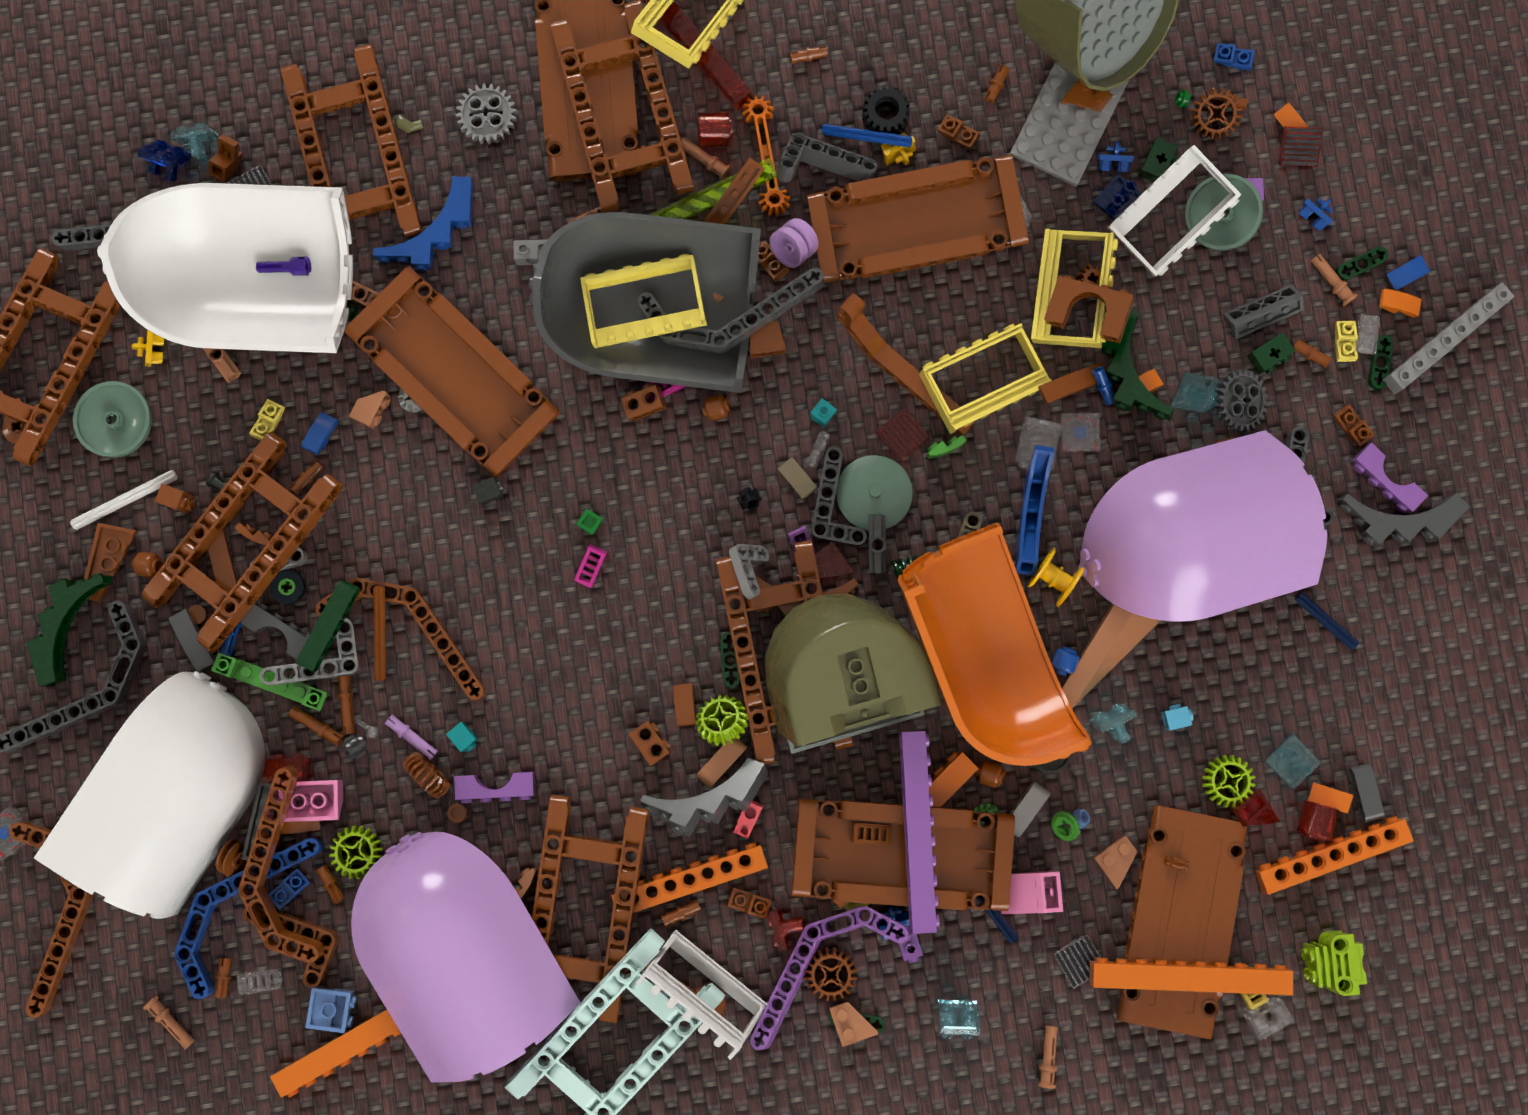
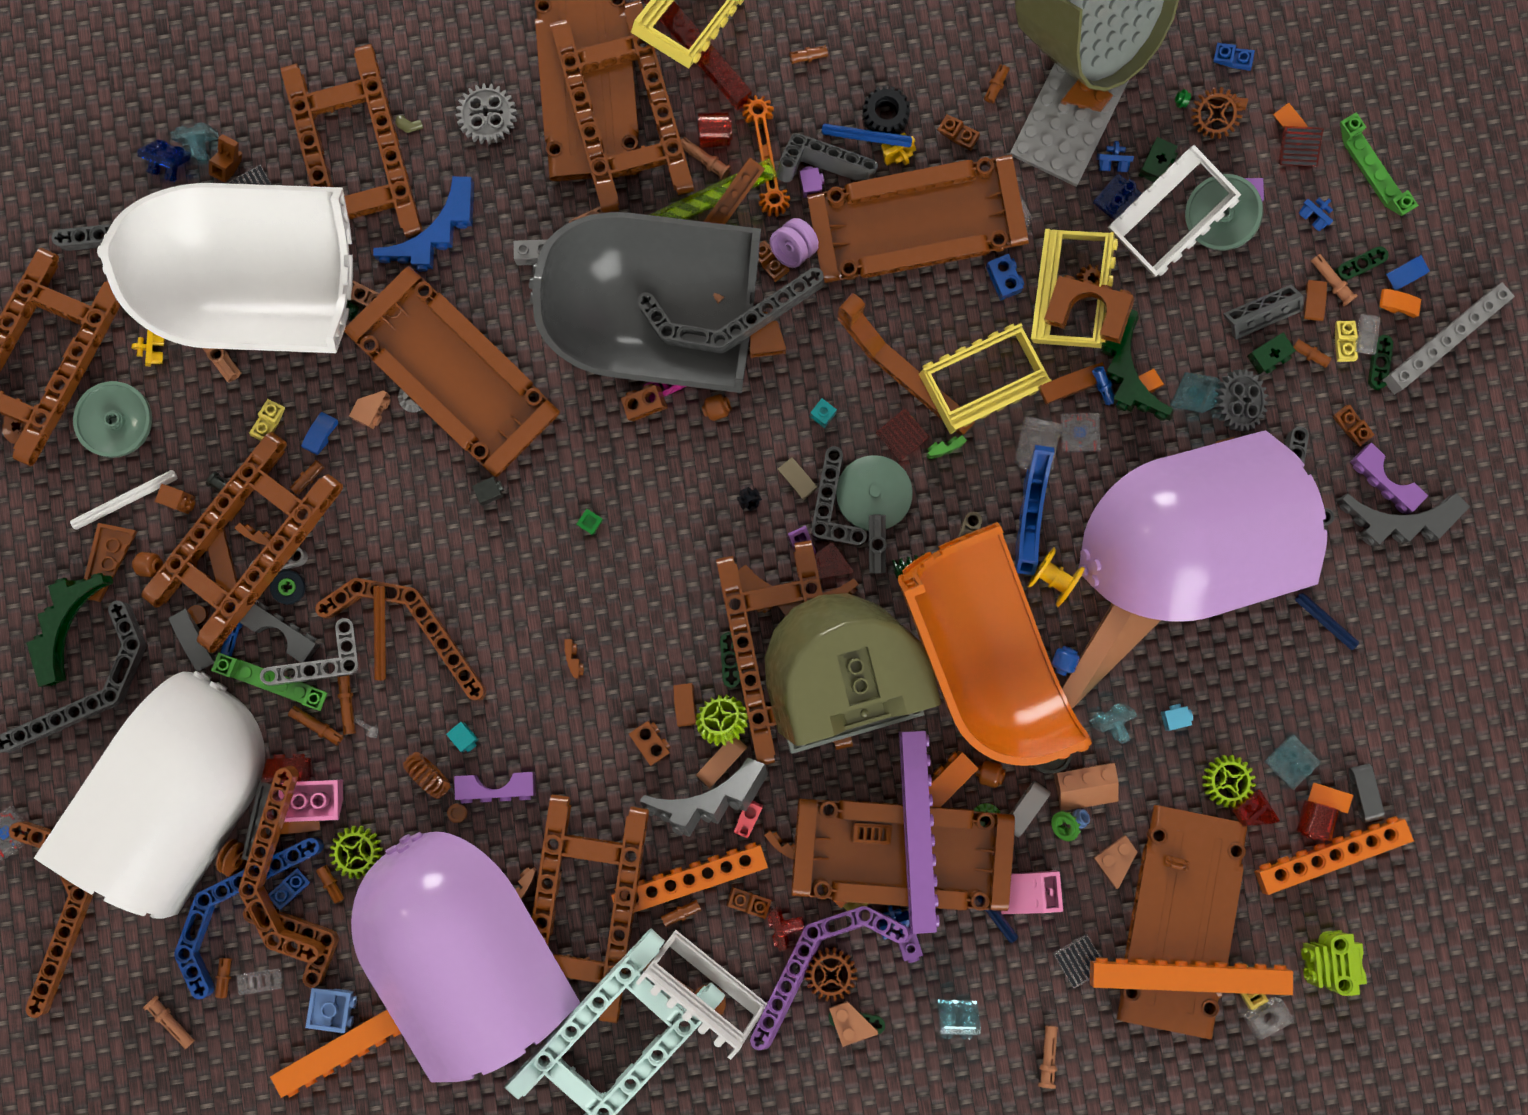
dark purple piece [256,256,311,276] -> none
dark green beam [296,579,360,673] -> none
dark grey gear [341,734,368,760] -> none
lavender pin [385,715,438,760] -> none
dark pink slope [574,544,608,588] -> none
light yellow window [580,254,707,348] -> none
light grey beam [729,544,769,600] -> none
clear axle [805,431,830,469] -> none
none -> dark orange slope [564,639,584,679]
none -> dark orange slope [764,830,795,860]
none -> medium lavender brick [799,166,824,198]
none -> blue brick [986,254,1024,301]
none -> nougat slope [1053,763,1119,811]
none -> dark orange slope [1304,280,1327,321]
none -> bright green slope [1340,112,1419,216]

